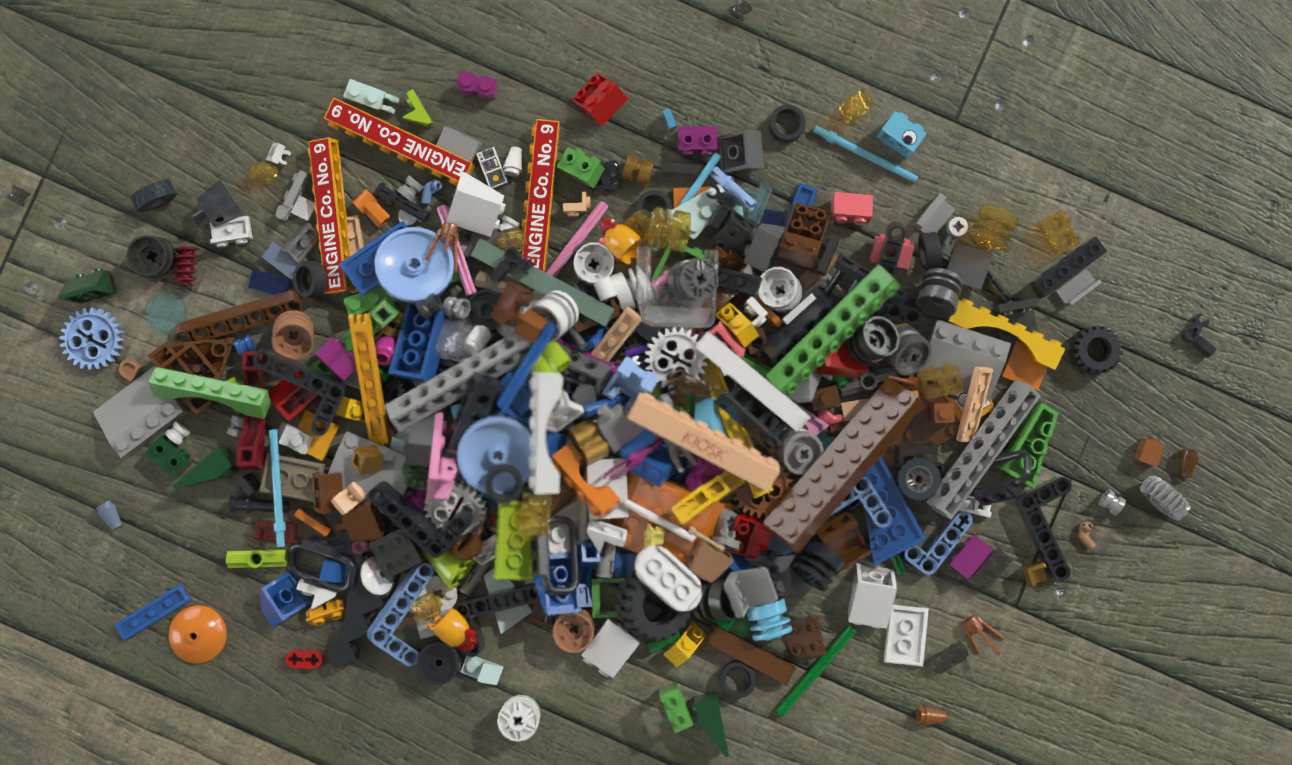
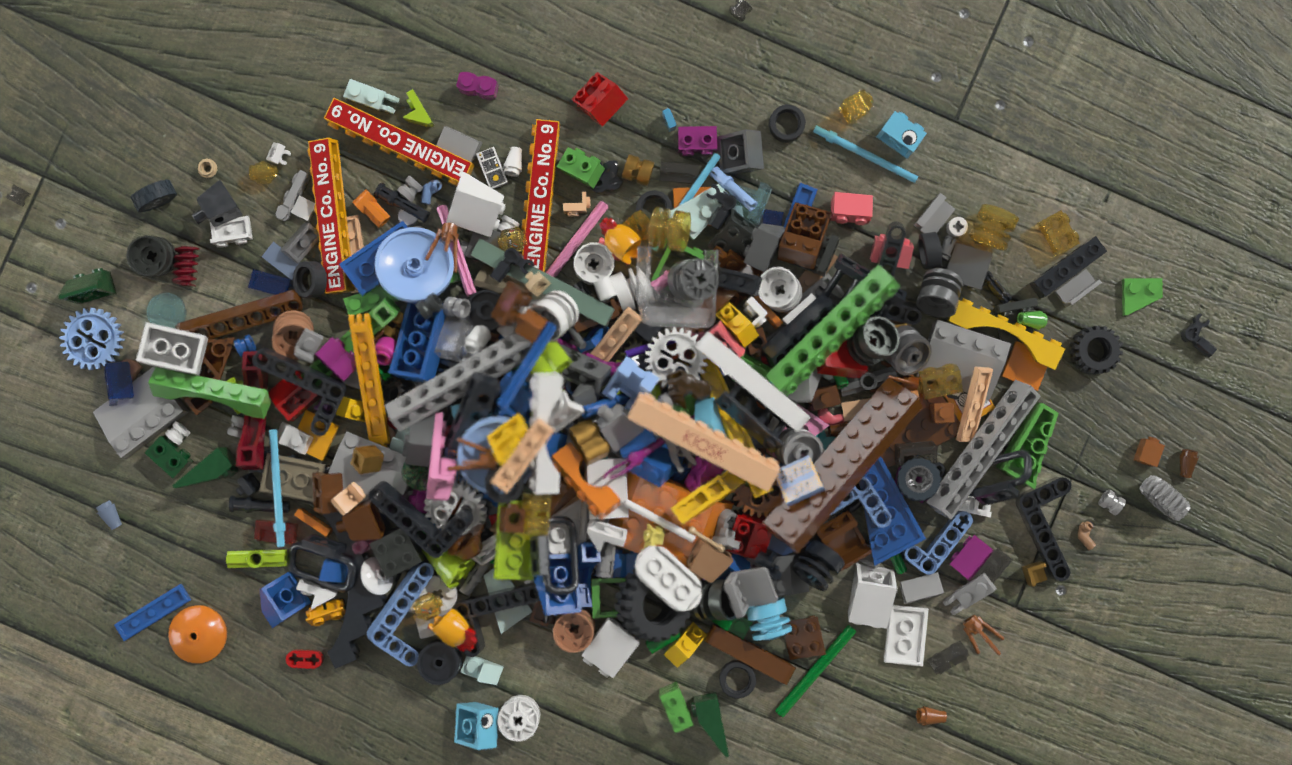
none -> clear blue panel [104,361,134,406]
none -> white brick [136,323,208,376]
none -> tan plate [198,159,217,178]
none -> light grey bracket [294,328,323,363]
none -> dark orange plant [447,438,497,470]
none -> medium azure brick [454,702,499,750]
none -> yellow wing [487,413,528,466]
none -> light nougat tile [491,418,555,493]
none -> reddish brown brick [499,503,525,533]
none -> tan tile [525,271,551,297]
none -> tile [776,455,825,506]
none -> light grey hinge [900,572,944,604]
none -> light grey hinge [943,573,996,615]
none -> bright green cone [1017,311,1048,330]
none -> bright green wing [1122,278,1163,316]

